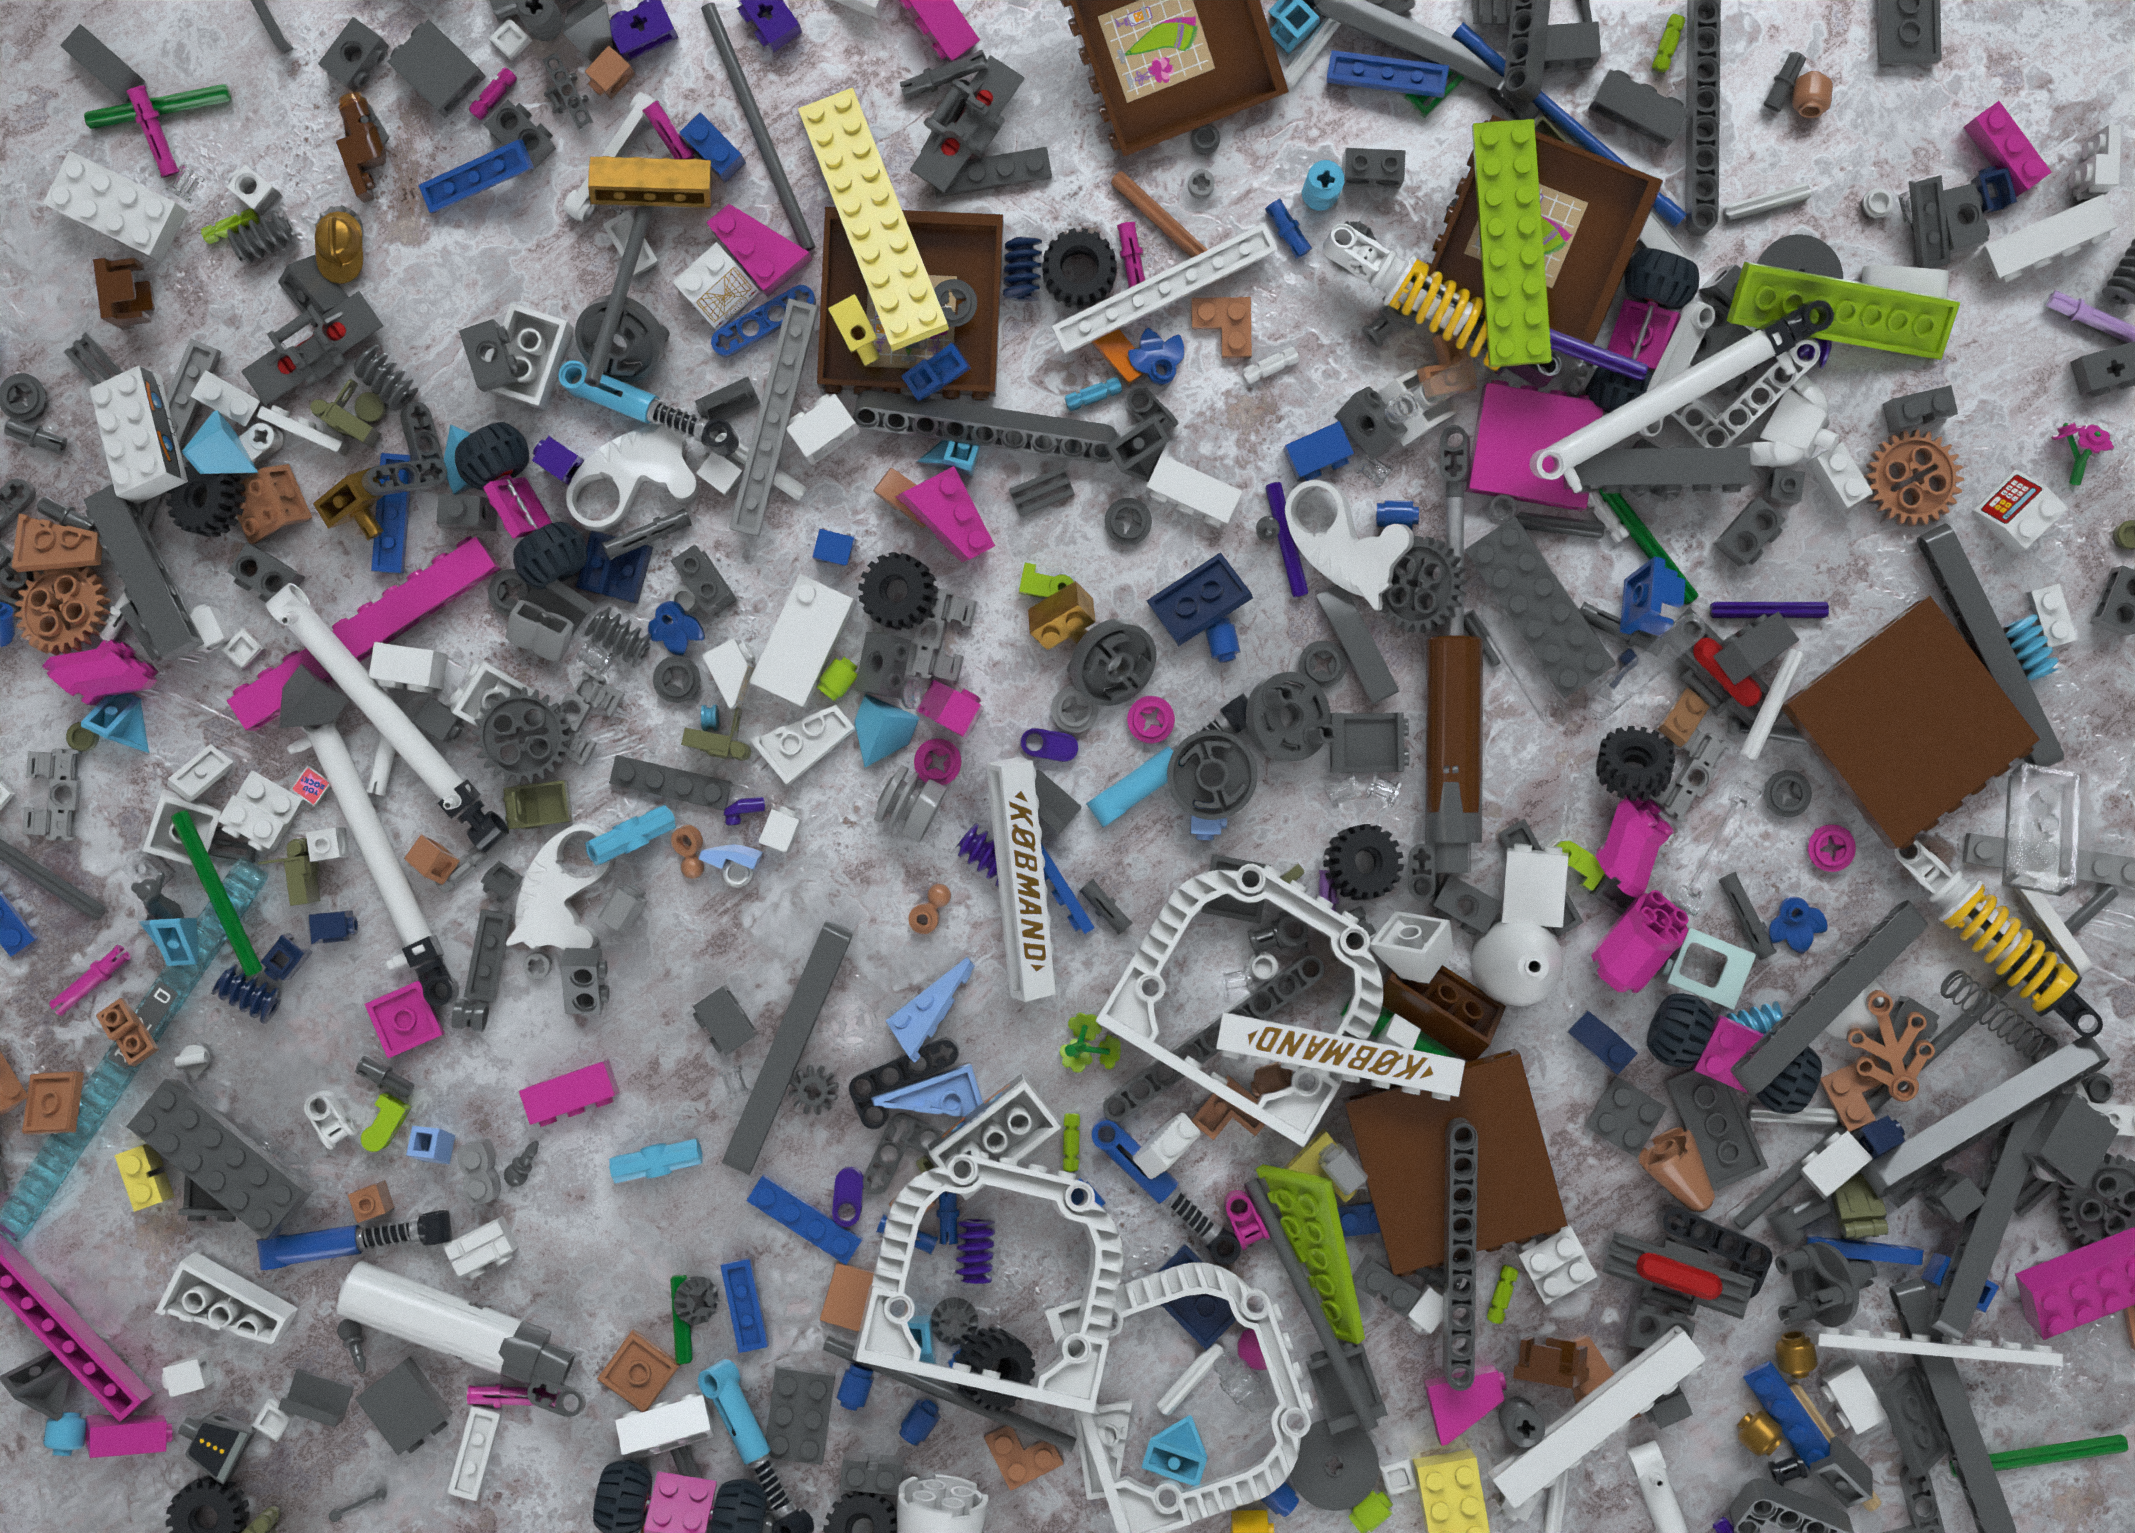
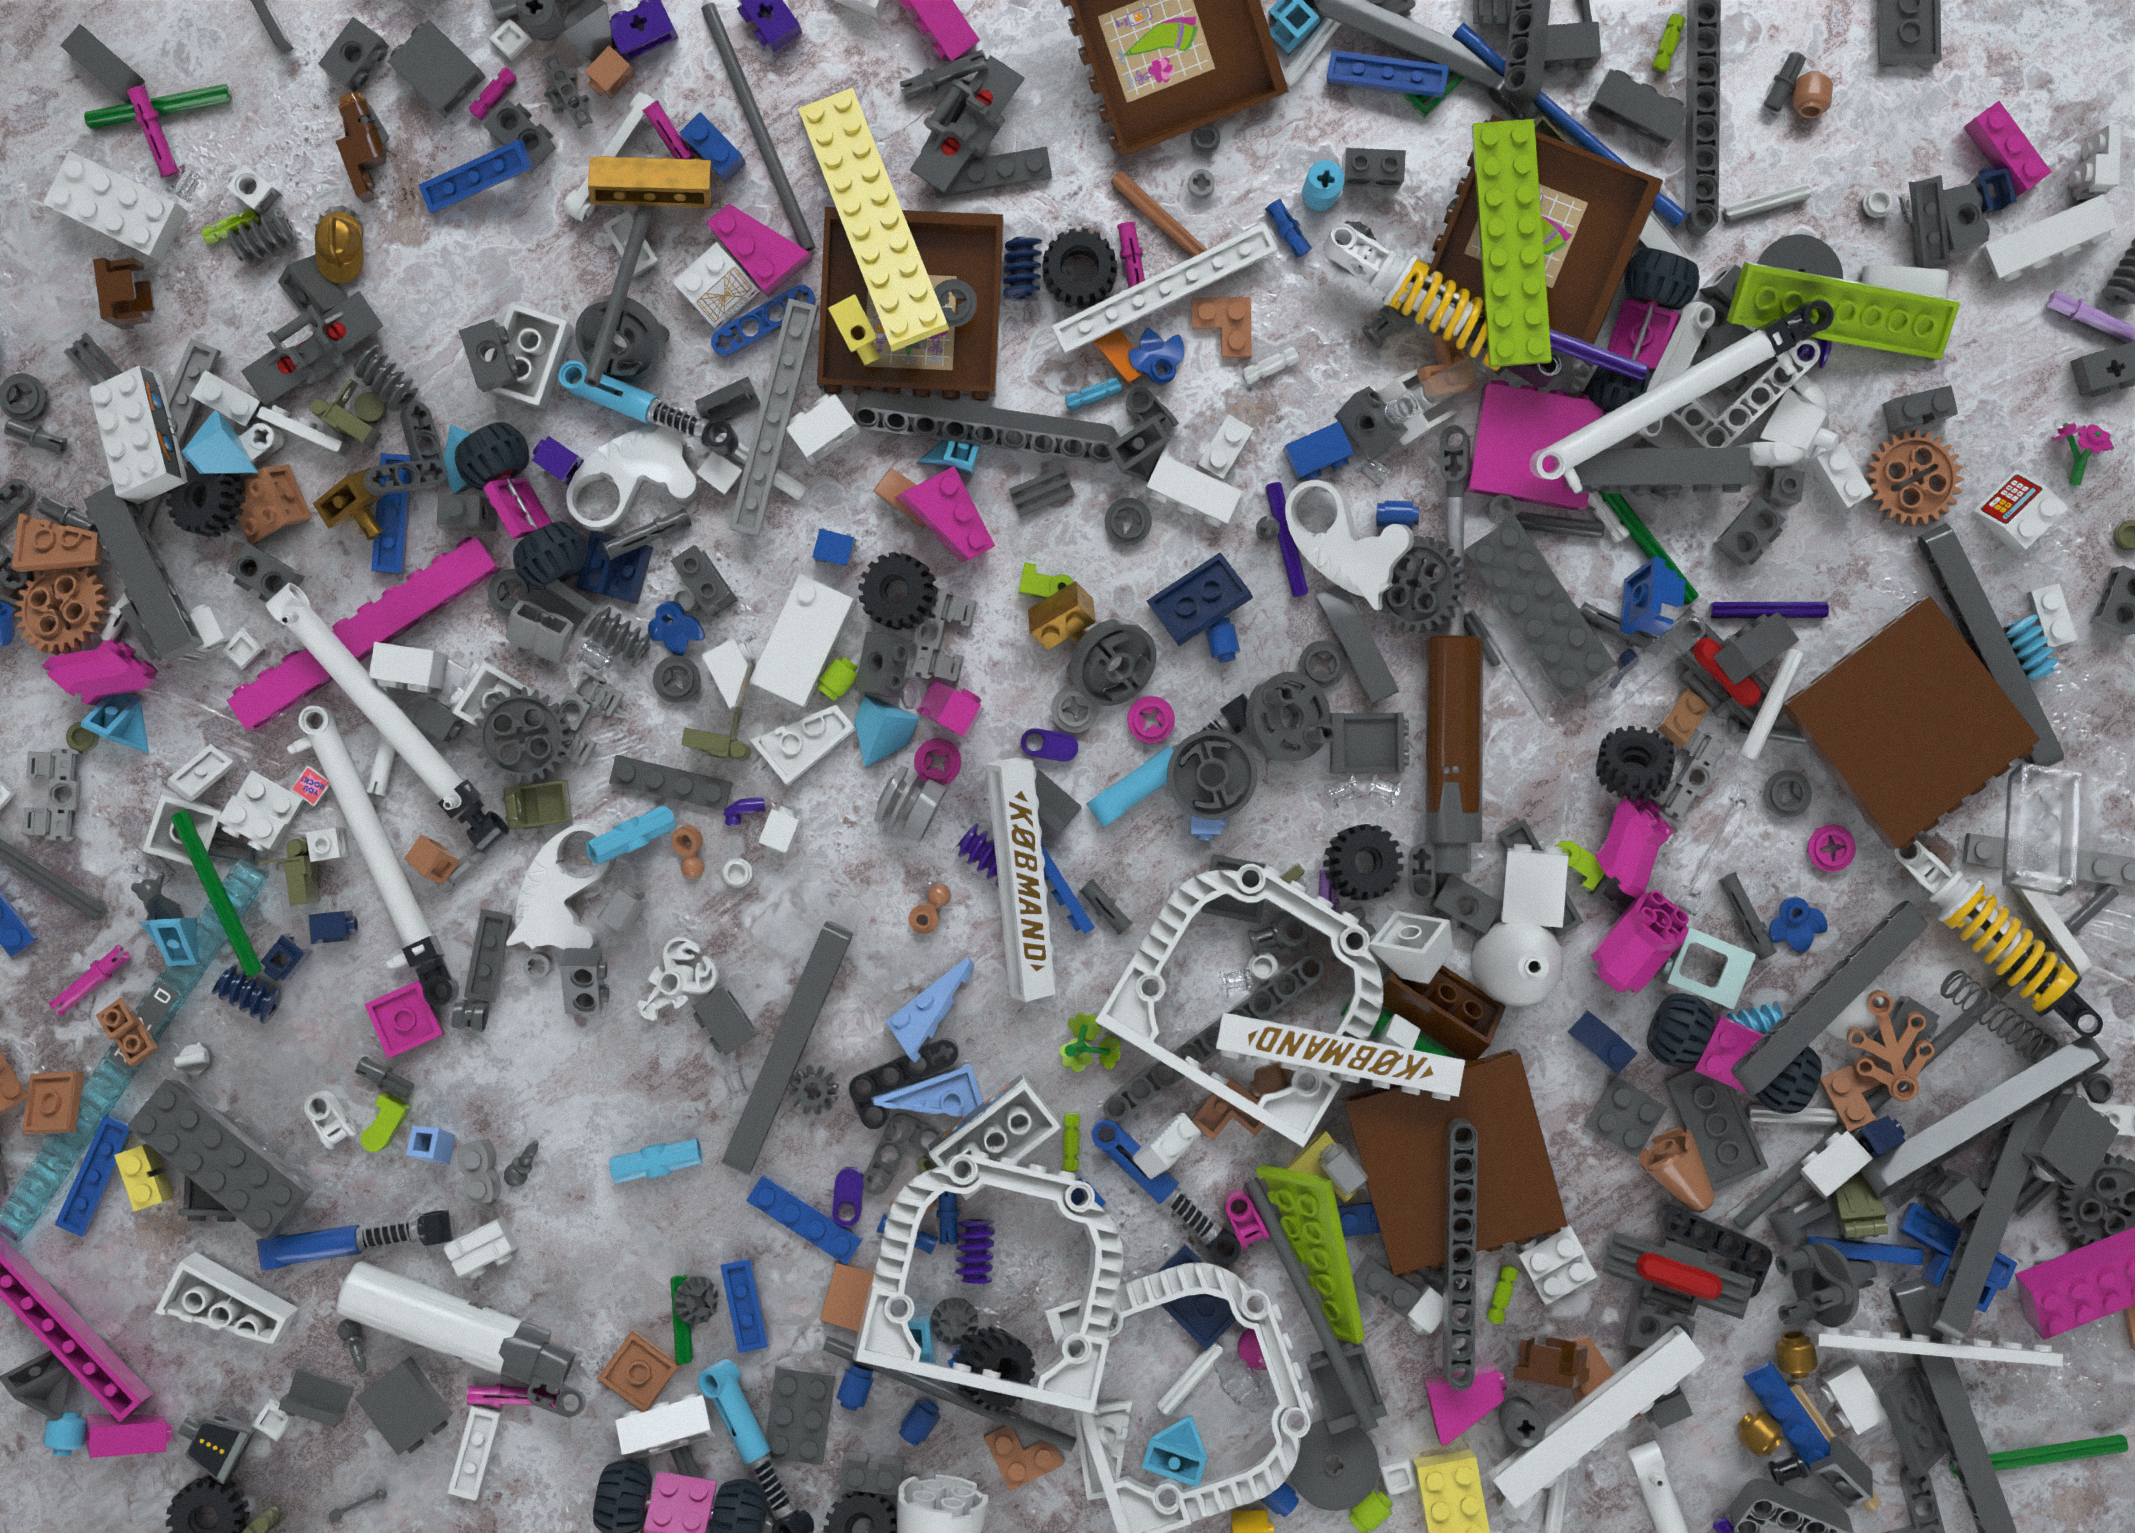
white brick [162,1353,215,1397] -> none
dark grey slope [279,664,350,728] -> none
nougat brick [348,1180,395,1223] -> none
dark grey tile [481,861,523,902] -> none
dark pink brick [519,1059,620,1127] -> none
light blue slope [699,844,763,870] -> none
medium azure bush [701,704,719,731] -> none
blue slope [901,343,971,401] -> none
none -> blue plate [55,1114,133,1237]
none -> white animal [637,937,719,1022]
none -> white plate [1198,414,1254,481]
none -> blue plate [1897,1203,2017,1290]

